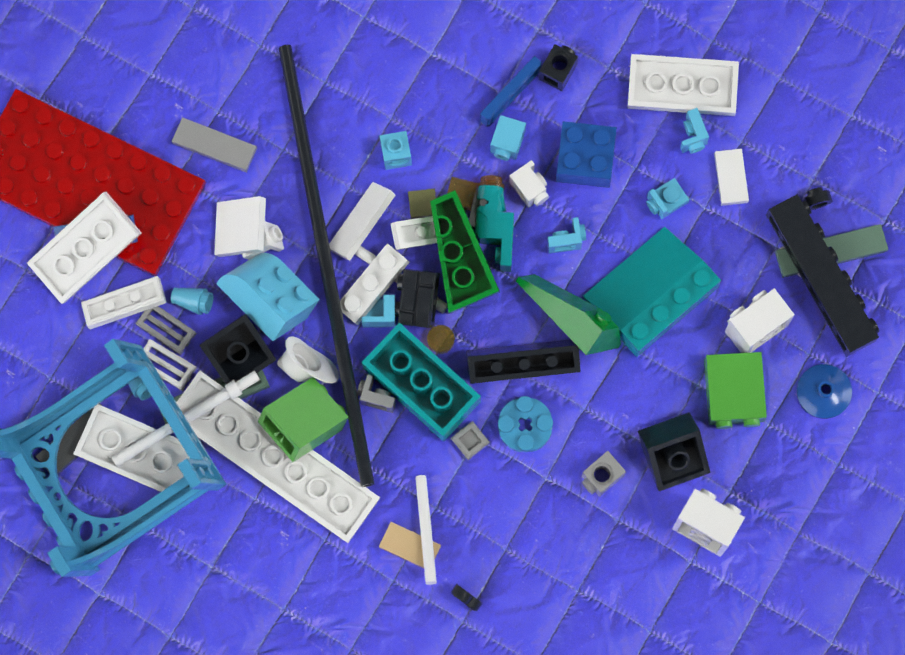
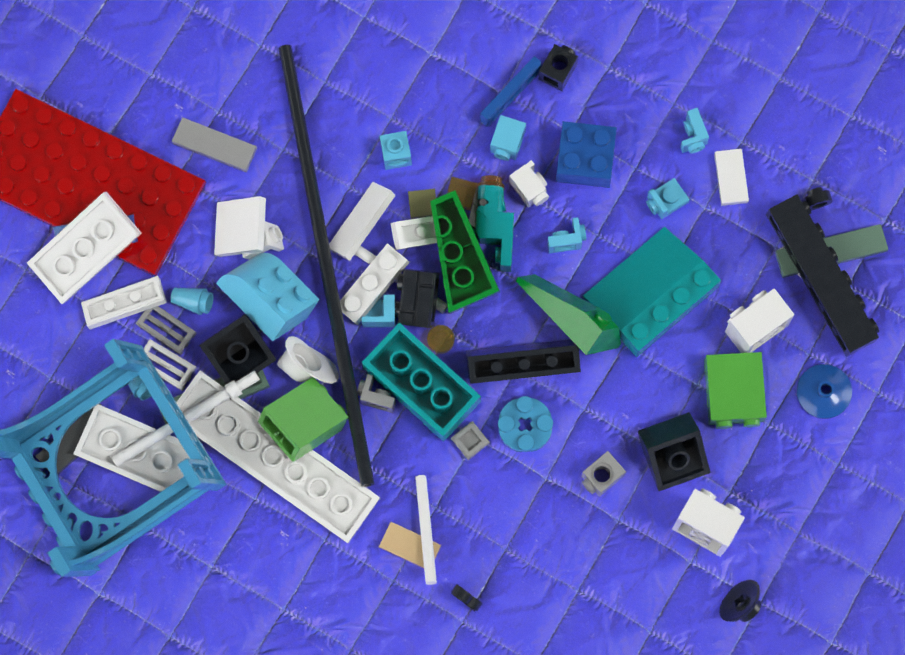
white plate [627,54,739,116] -> none
none -> black piece [719,580,761,622]

